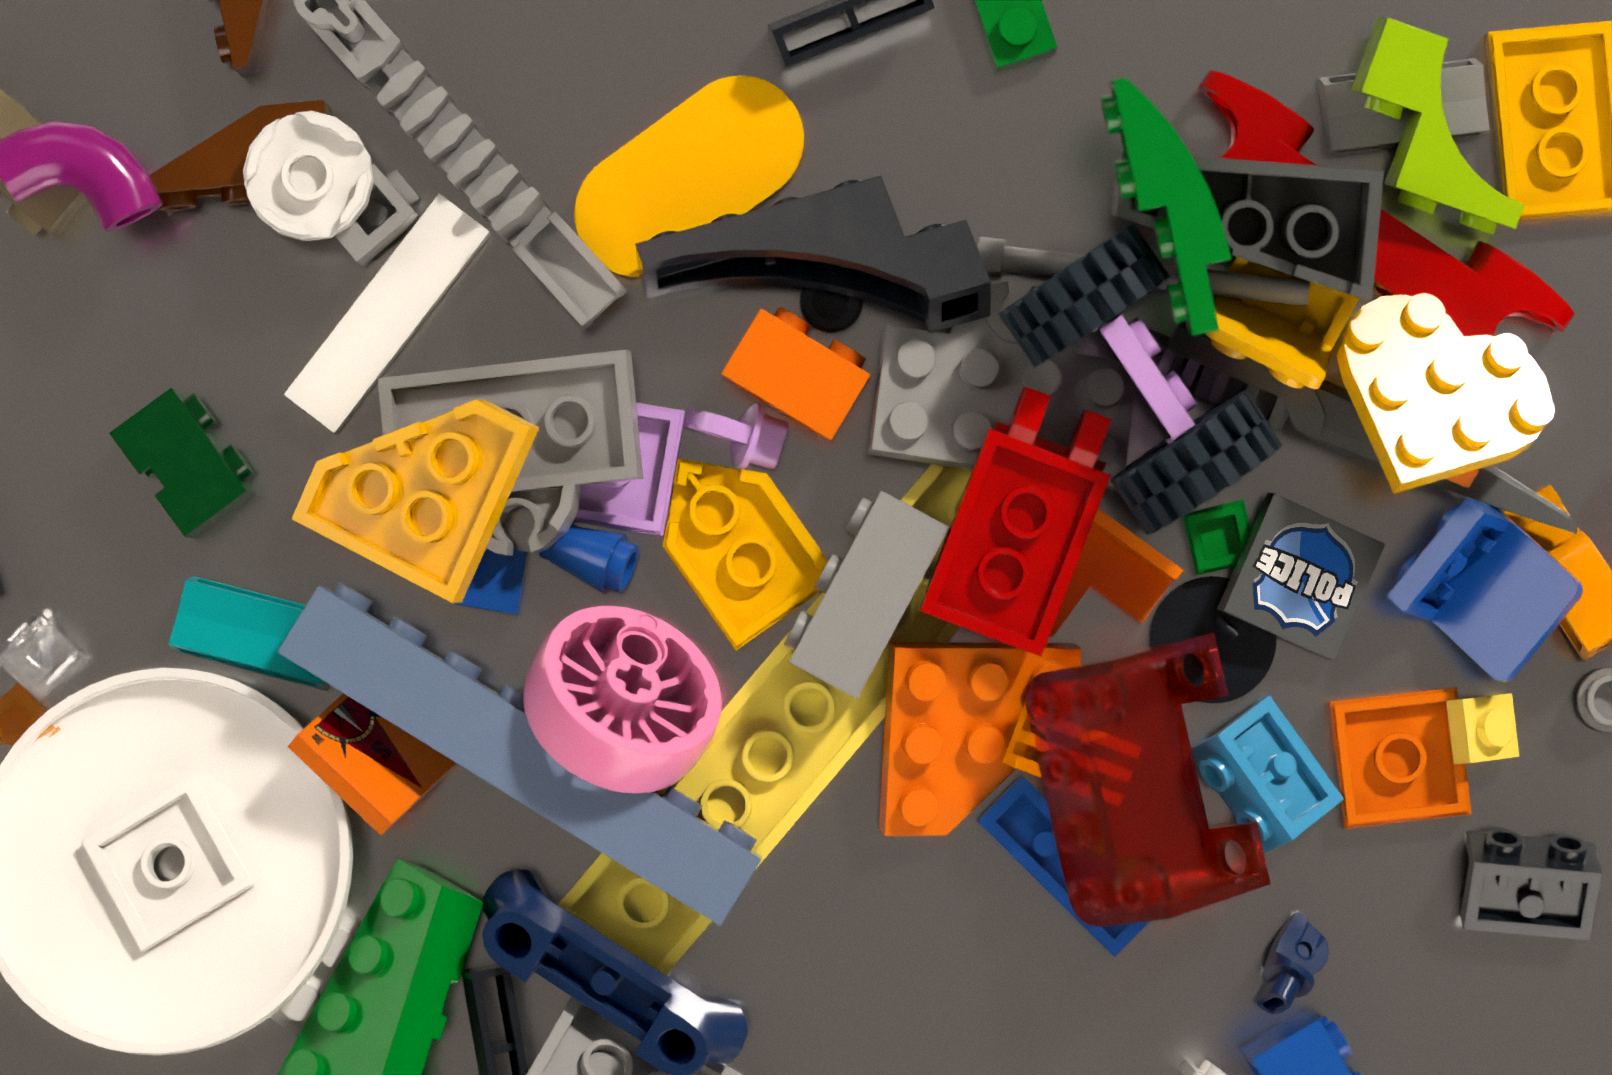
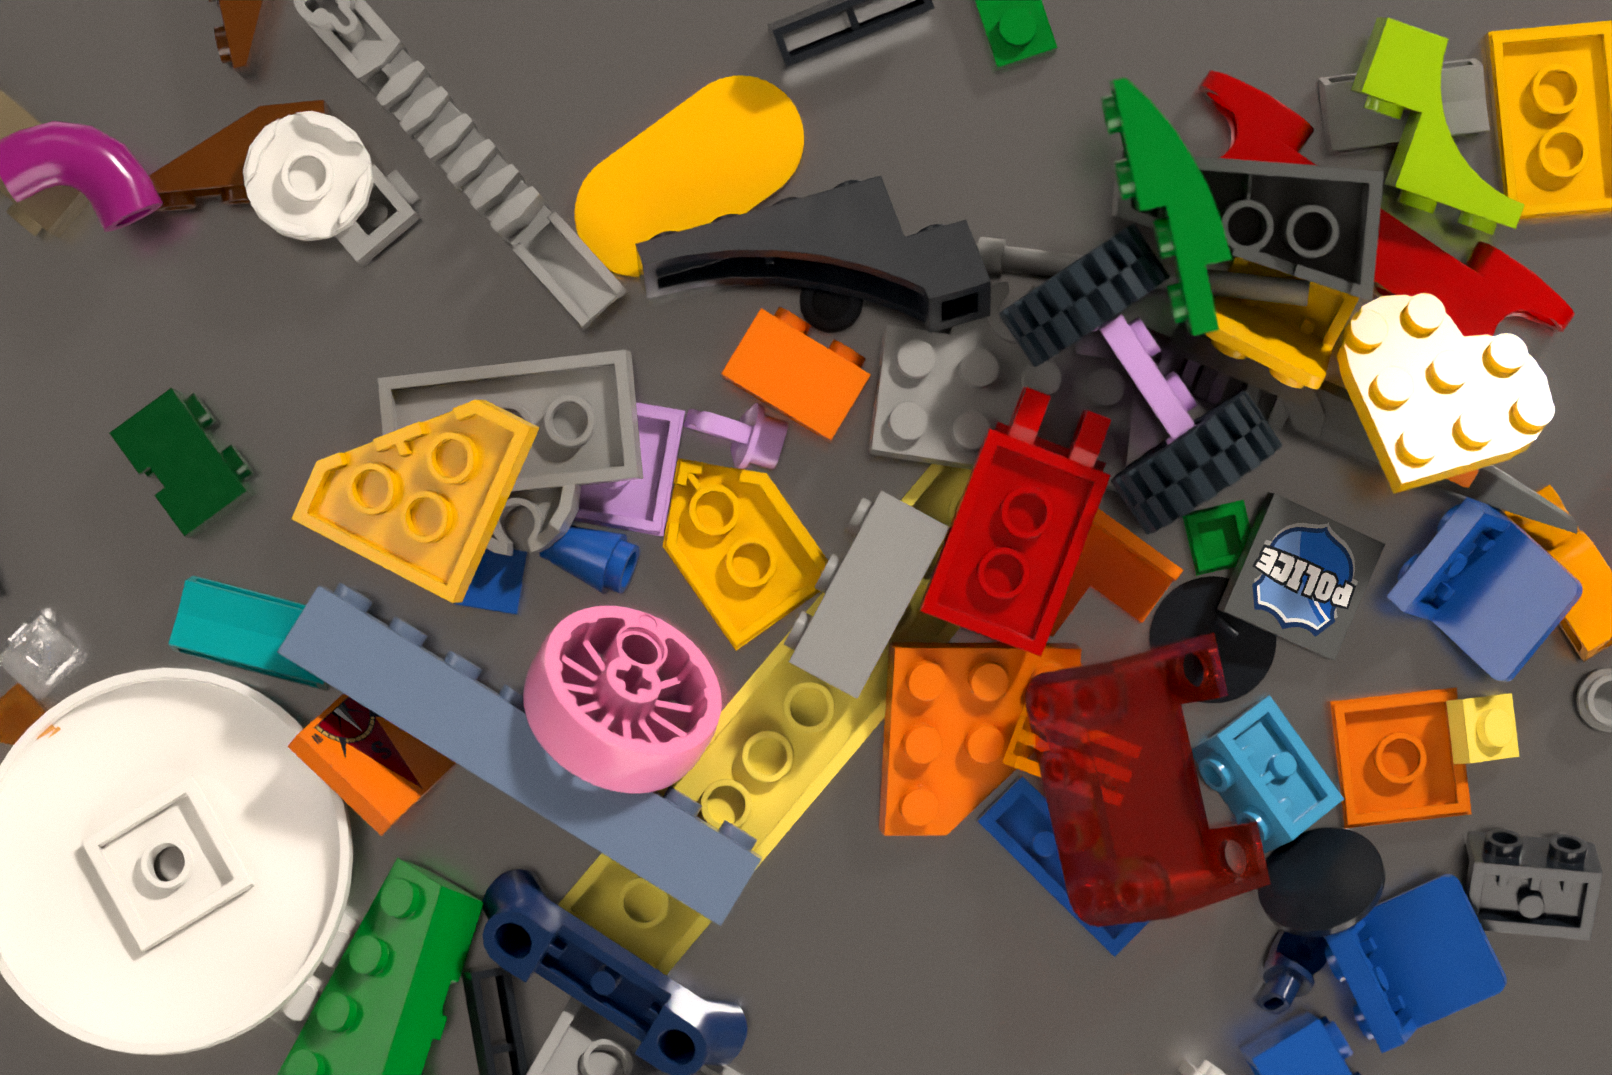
white tile [284,193,491,434] -> none
none -> black piece [1257,827,1386,937]
none -> blue bracket [1324,874,1507,1053]

